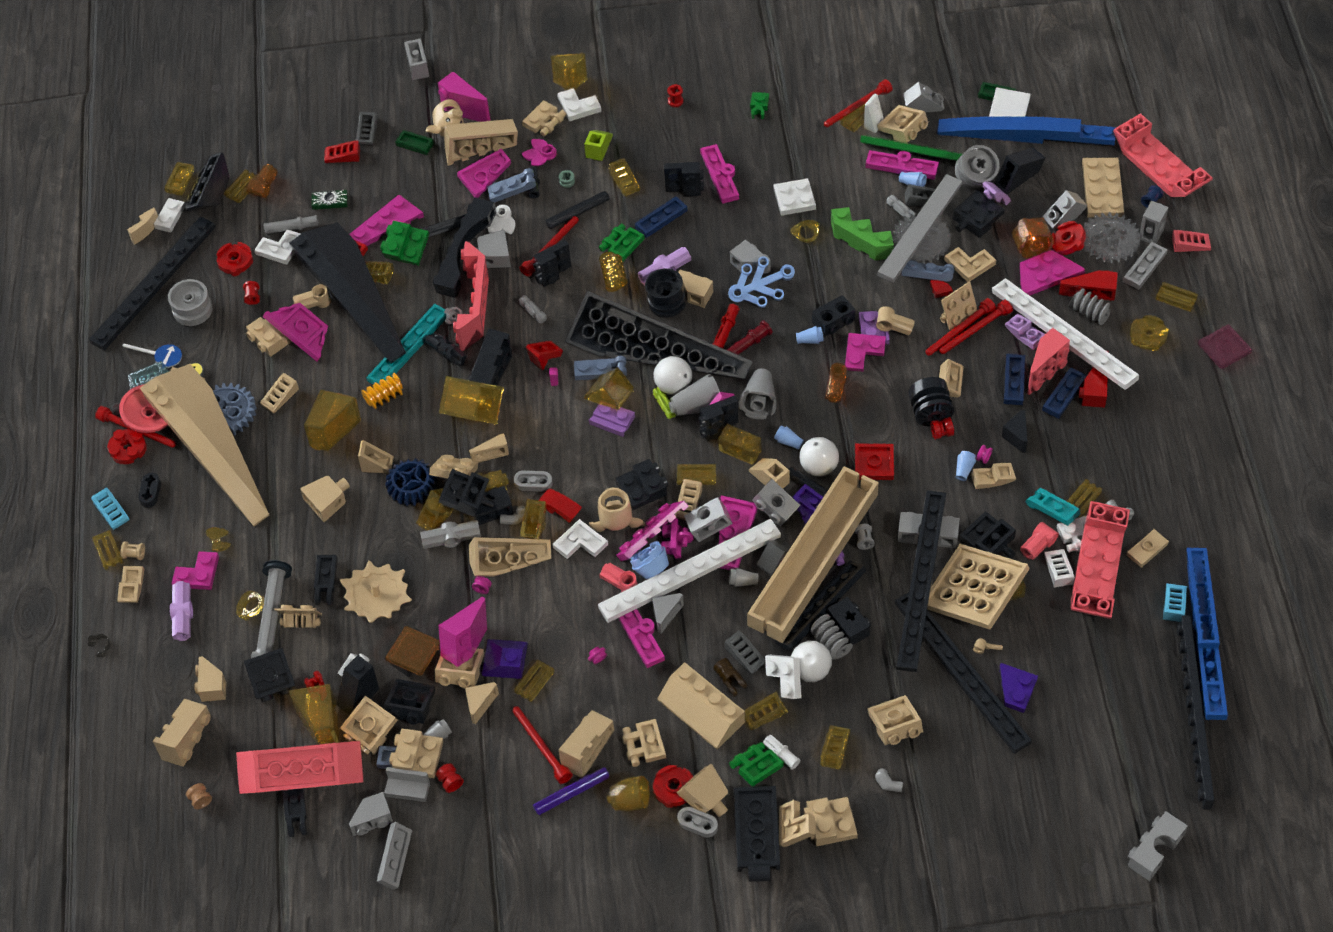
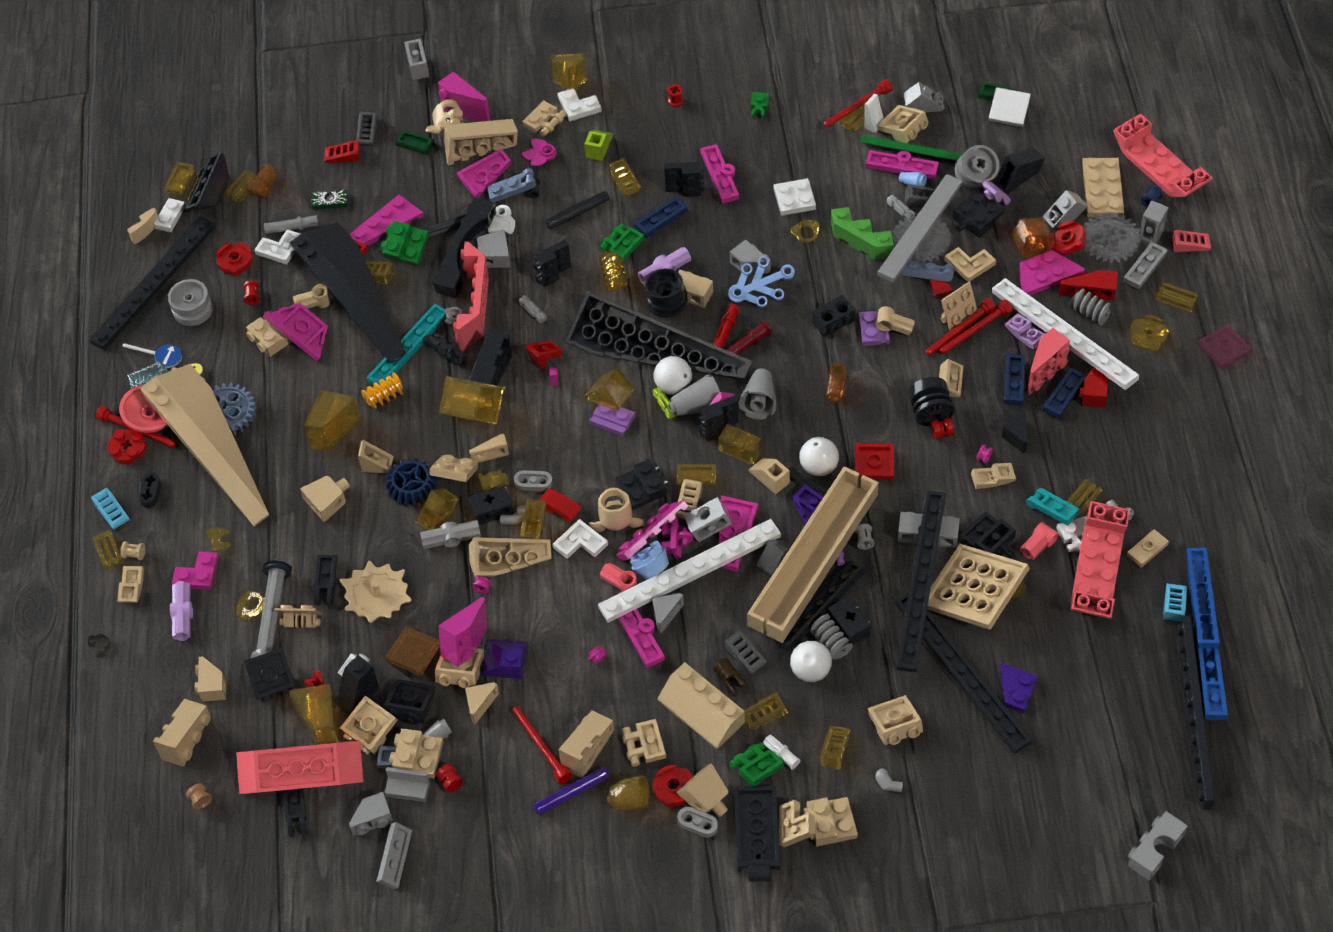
tan slope [260,373,299,414] -> none
black plate [438,469,495,517] -> none
clear yellow tile [514,659,554,702] -> none
red piece [519,216,579,277] -> none
sand green bush [559,170,575,188] -> none
sand blue plate [574,356,627,380] -> none
light grey cone [729,568,758,587] -> none
light grey brick [752,479,800,527] -> none
white plate [765,655,801,699] -> none
light blue cone [774,425,804,450] -> none
light blue cone [796,326,824,344] -> none
dark pink plate [845,333,886,372] -> none
blue slope [937,116,1116,145] -> none
light blue cone [955,451,976,481] -> none
tan hand [973,638,1003,654] -> none
white slope [1044,549,1075,587] -> none

